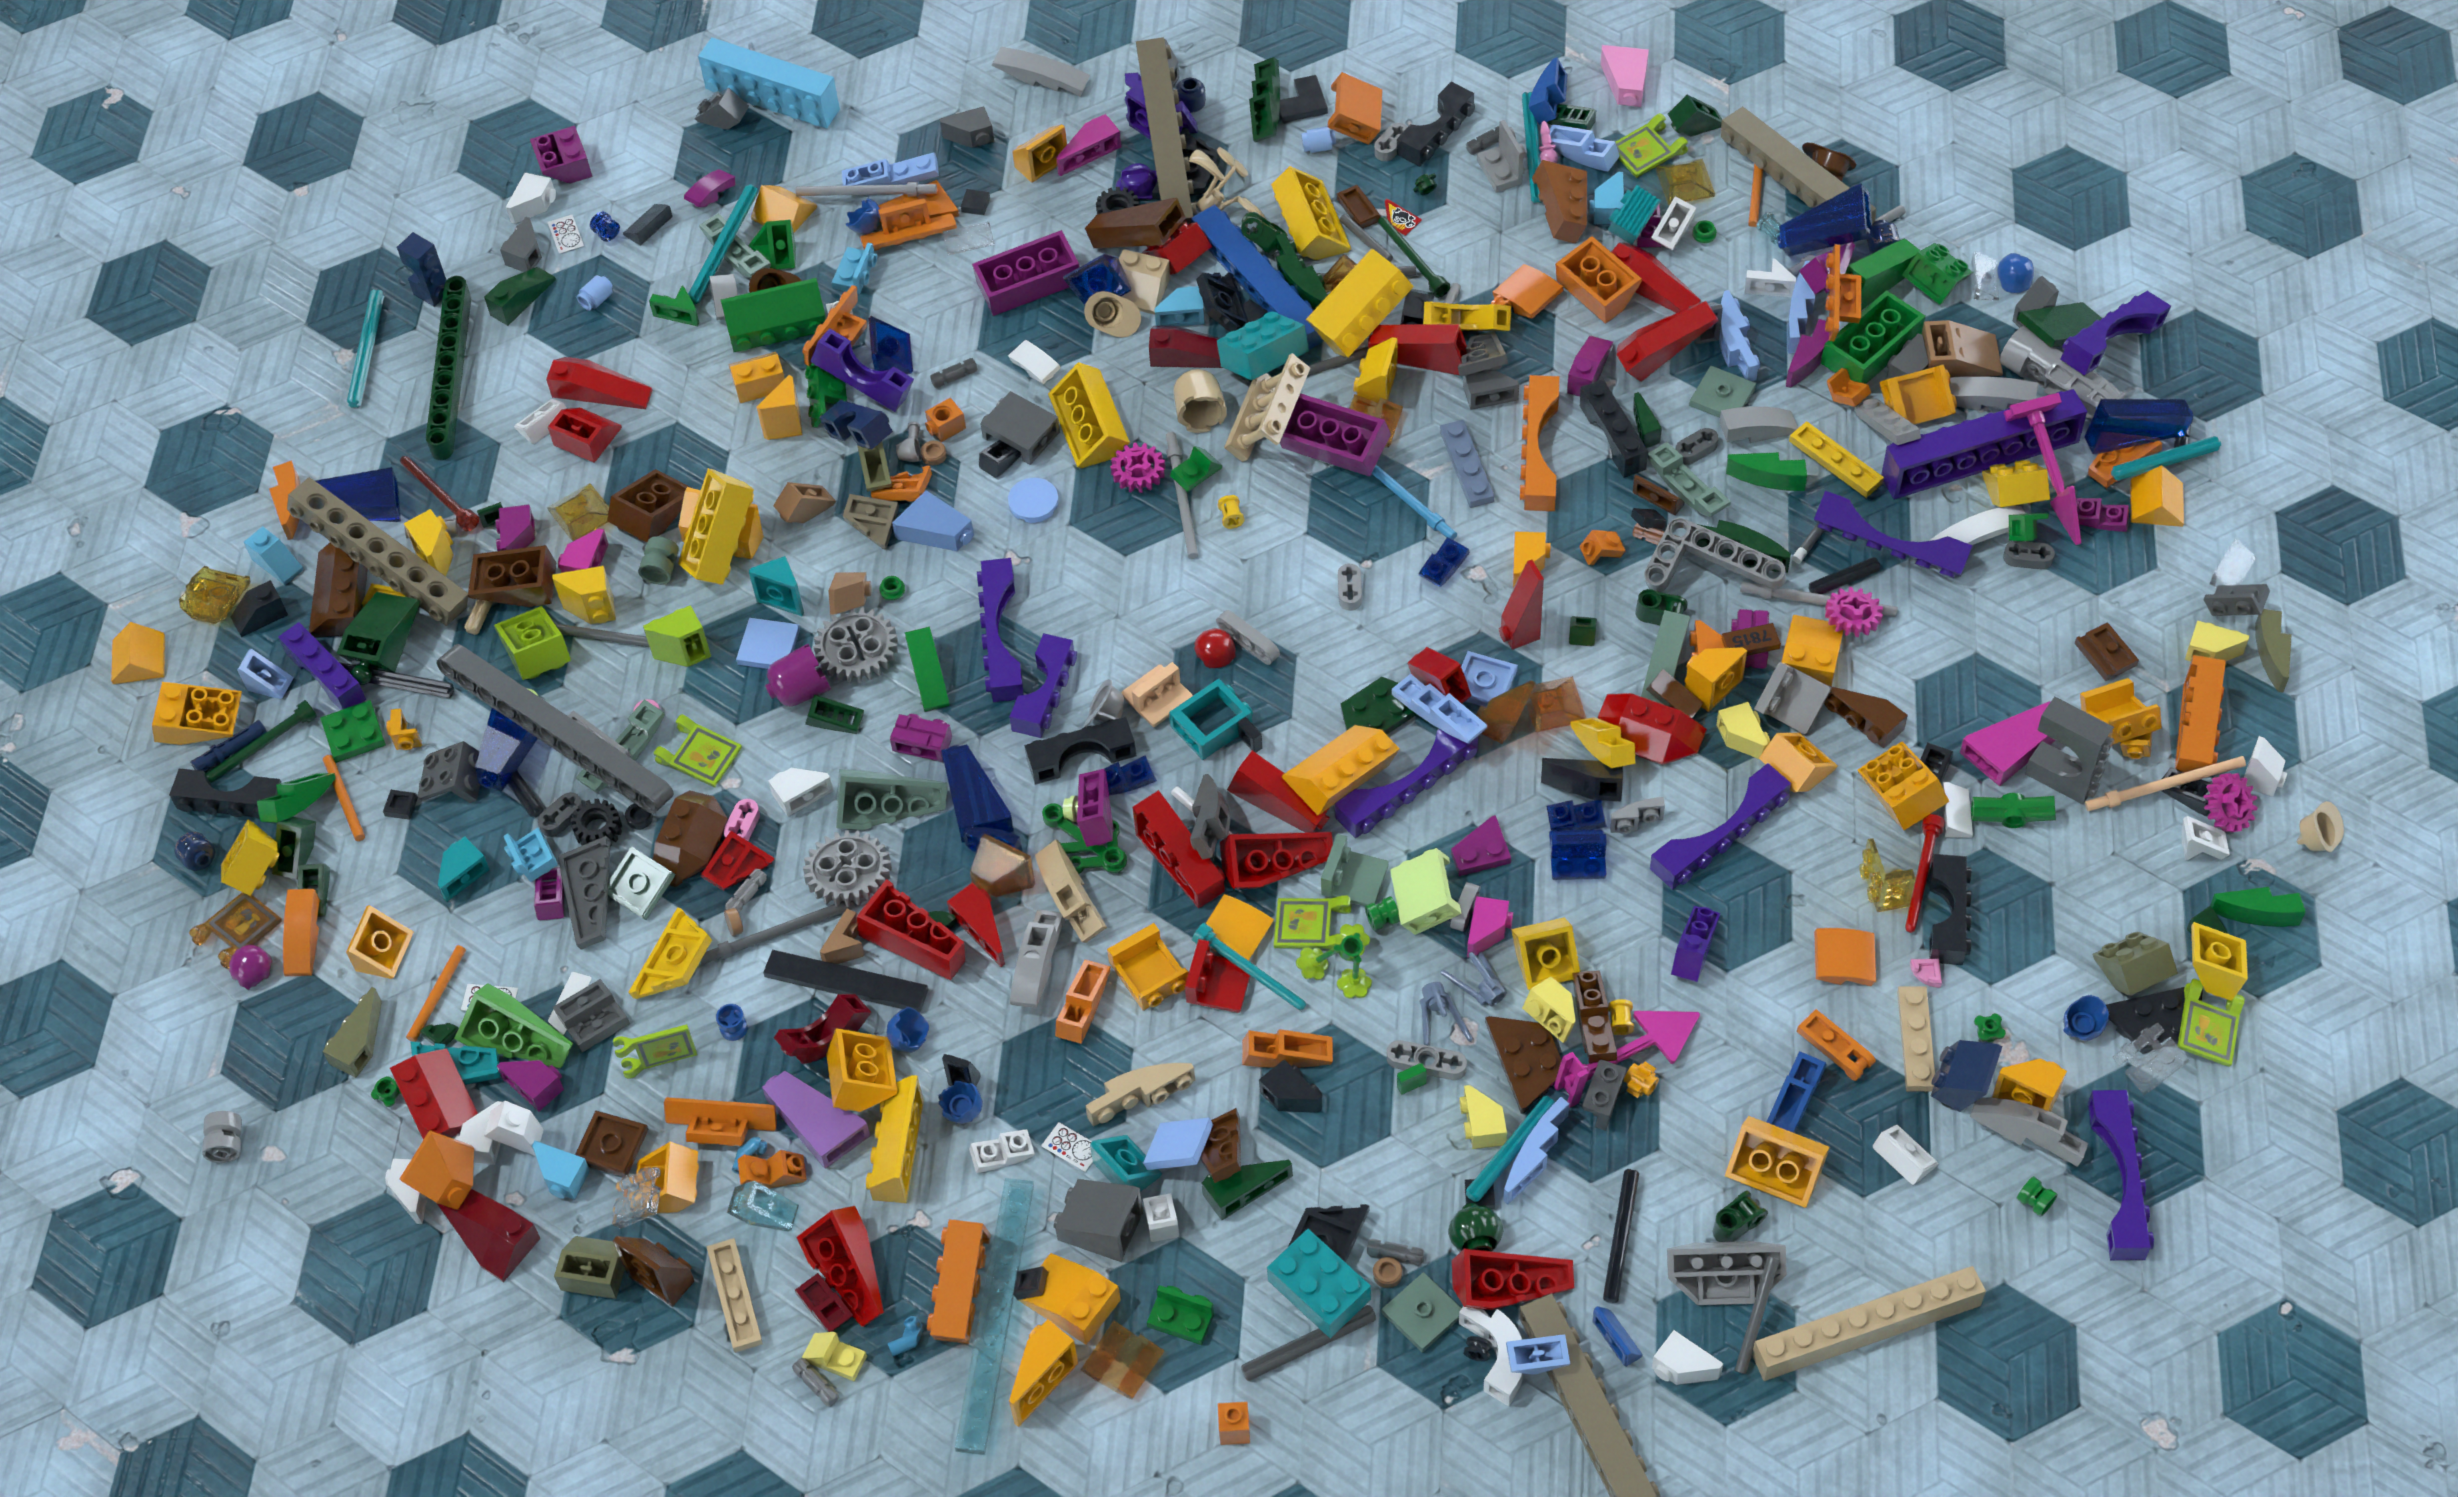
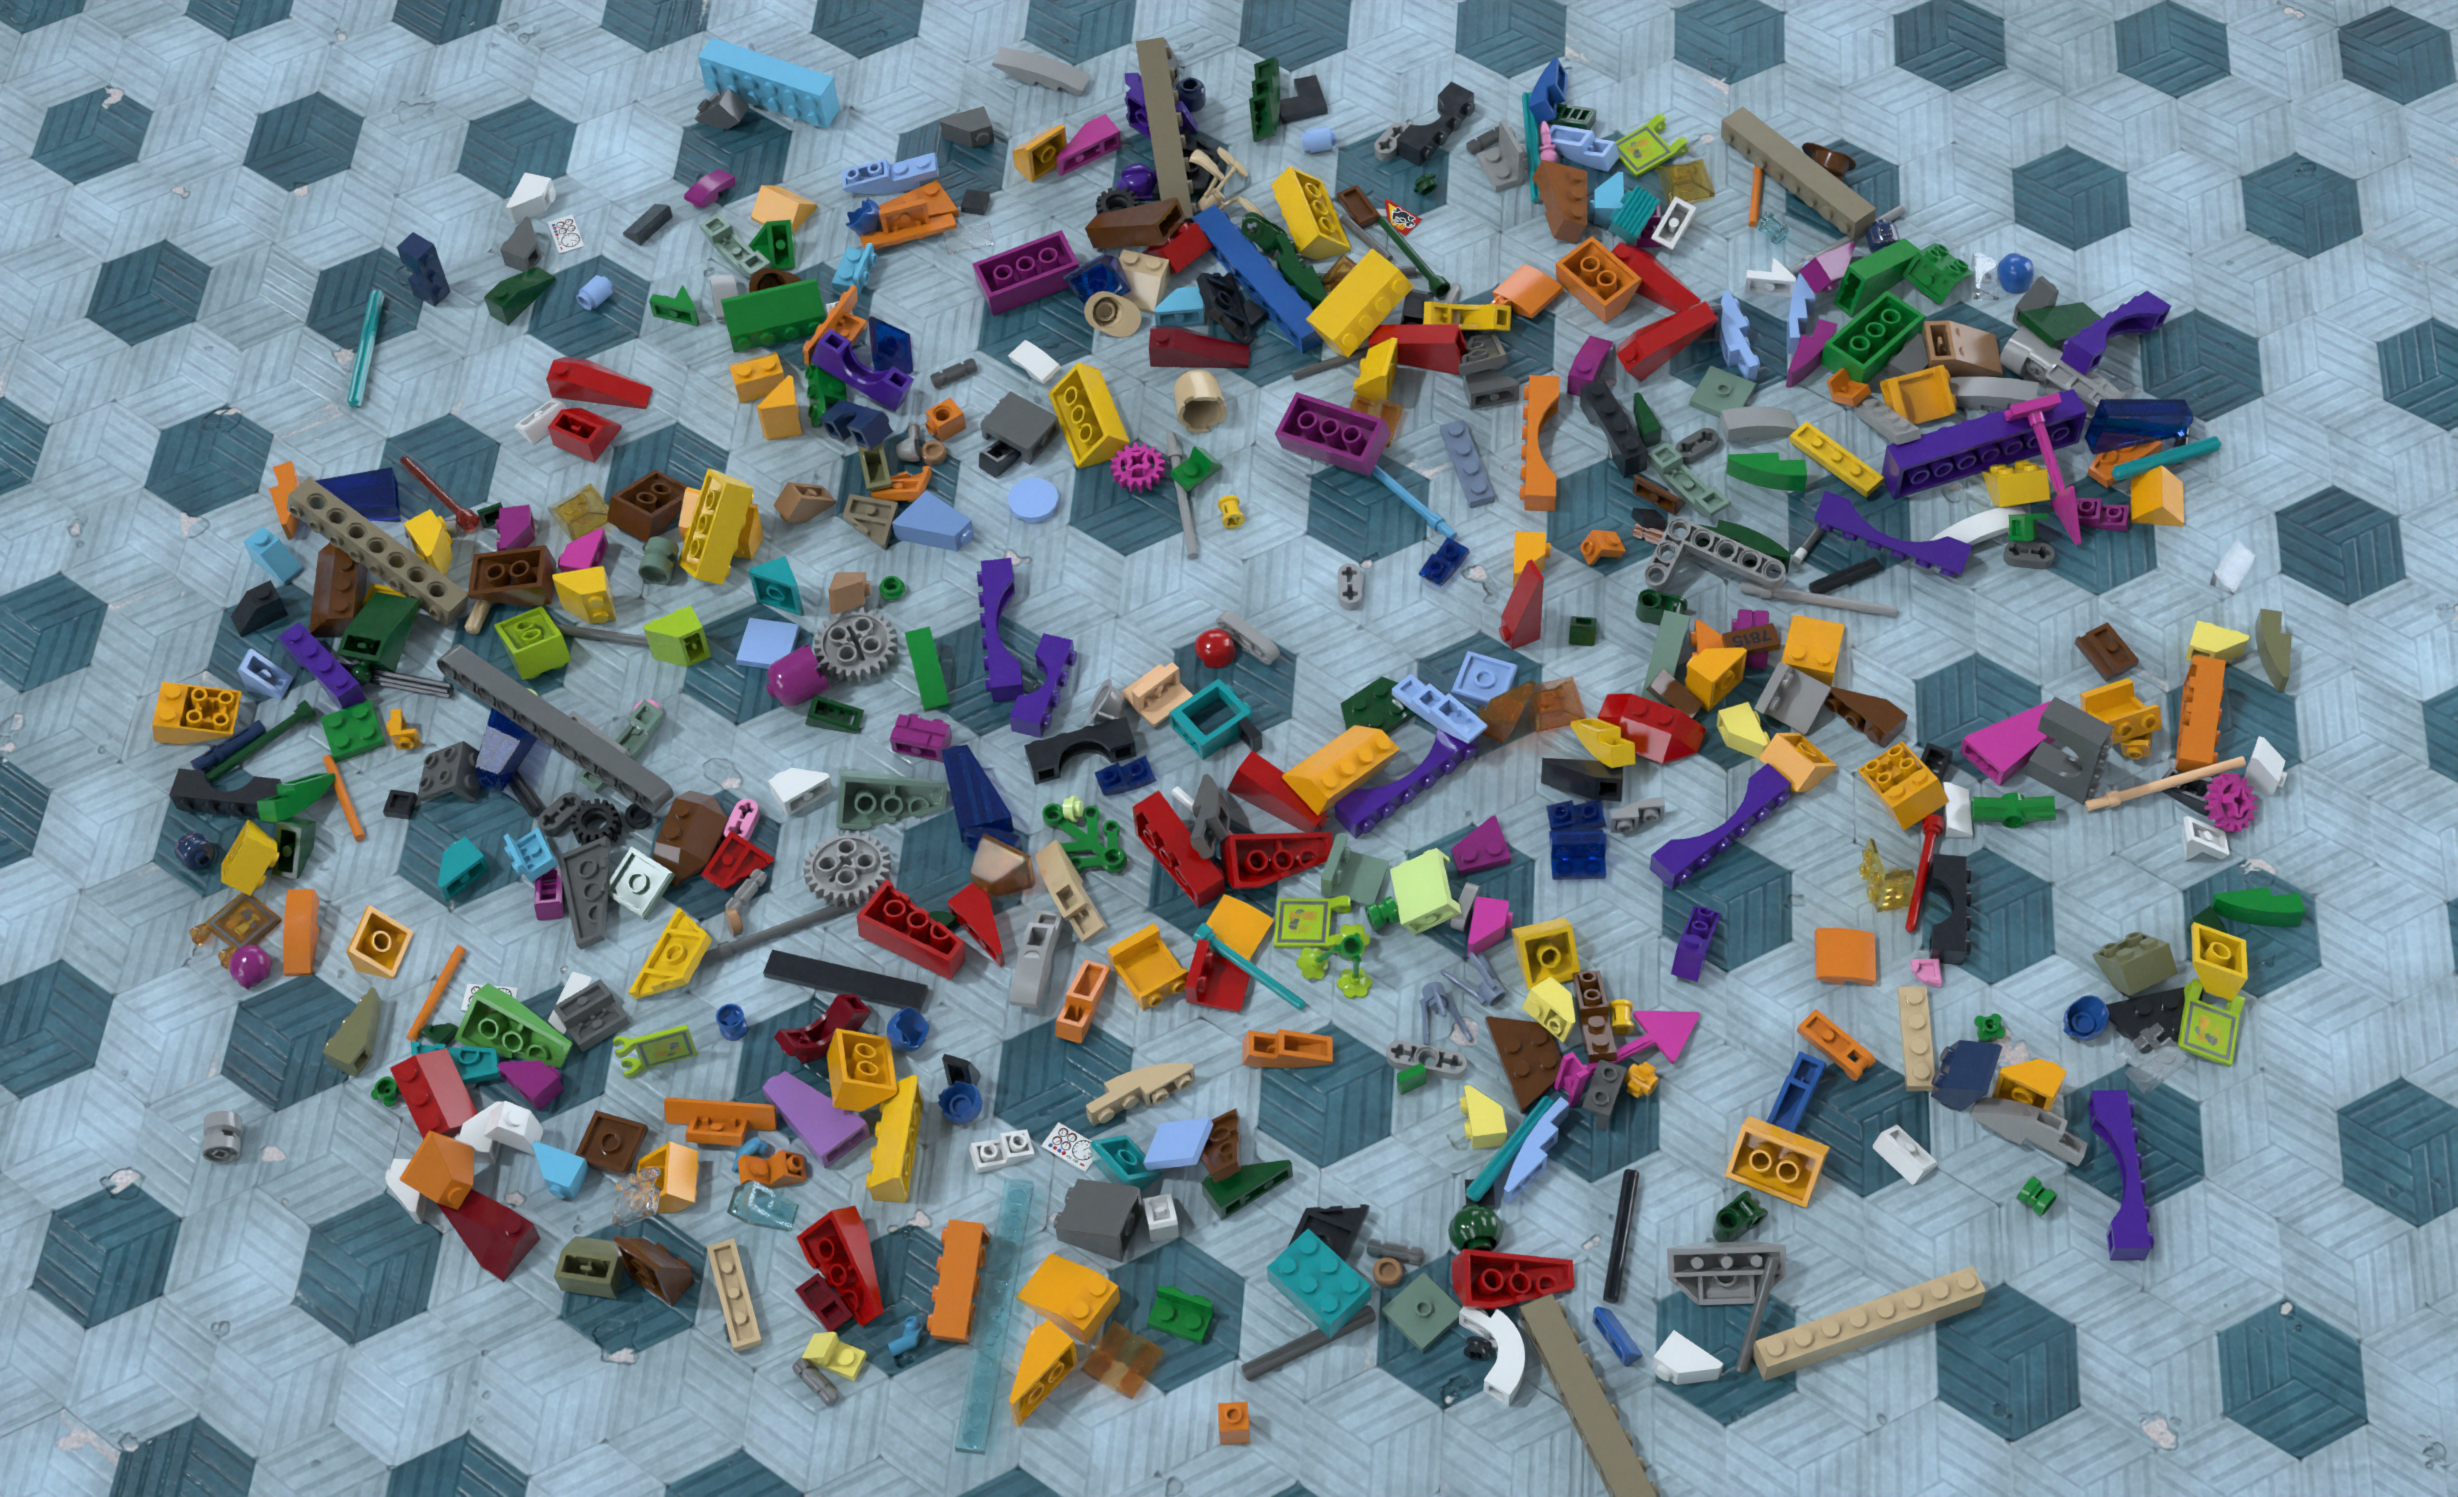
light orange slope [111,622,165,684] -> none
clear yellow slope [179,566,251,624] -> none
dark green slope [297,863,330,917] -> none
dark green beam [426,276,471,460] -> none
magenta slope [530,126,592,184] -> none
clear blue wheel [589,211,620,242] -> none
lime flag [653,714,742,788] -> none
teal axle [688,184,758,304] -> none
light grey bar [795,182,937,197] -> none
medium nougat slope [819,909,865,964] -> none
black tile [1013,1266,1048,1300] -> none
magenta slope [1077,769,1113,847] -> none
teal brick [1217,312,1309,380] -> none
tan fence [1224,353,1310,462] -> none
black slope [1259,1060,1323,1113] -> none
orange panel [1328,72,1383,145] -> none
red slope [1407,647,1472,704] -> none
light blue slope [1506,1334,1570,1375] -> none
bright pink slope [1600,45,1649,107] -> none
dark green slope [1668,94,1722,137] -> none
green plate [1692,220,1717,243] -> none
clear blue slope [1777,184,1873,256] -> none
orange bracket [1825,244,1861,341] -> none
dark pink gear [1825,587,1883,637] -> none
dark grey bracket [2203,584,2270,616] -> none
tan piece [2297,801,2344,853] -> none

